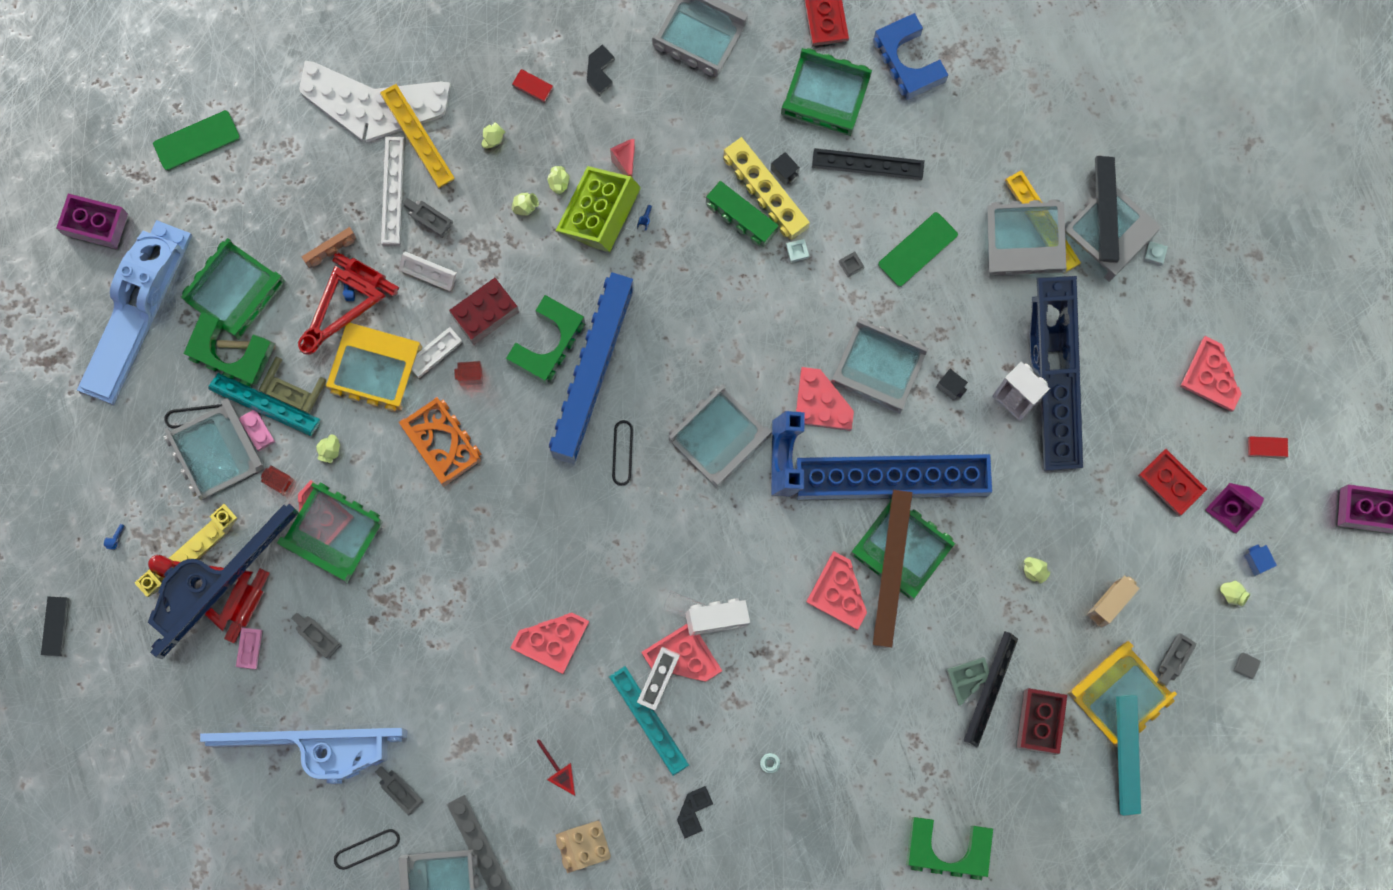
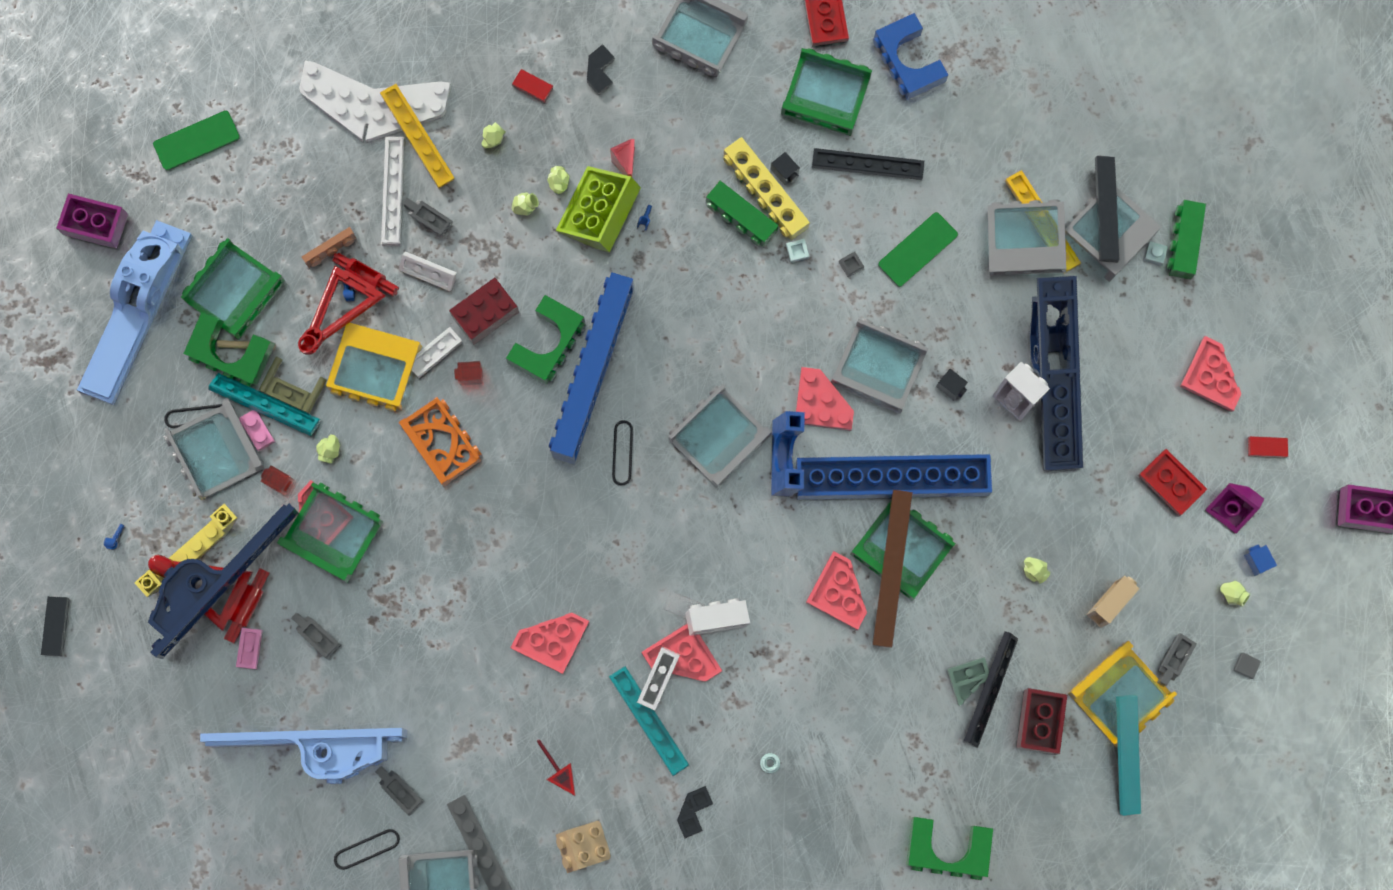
none -> green brick [1167,199,1206,280]

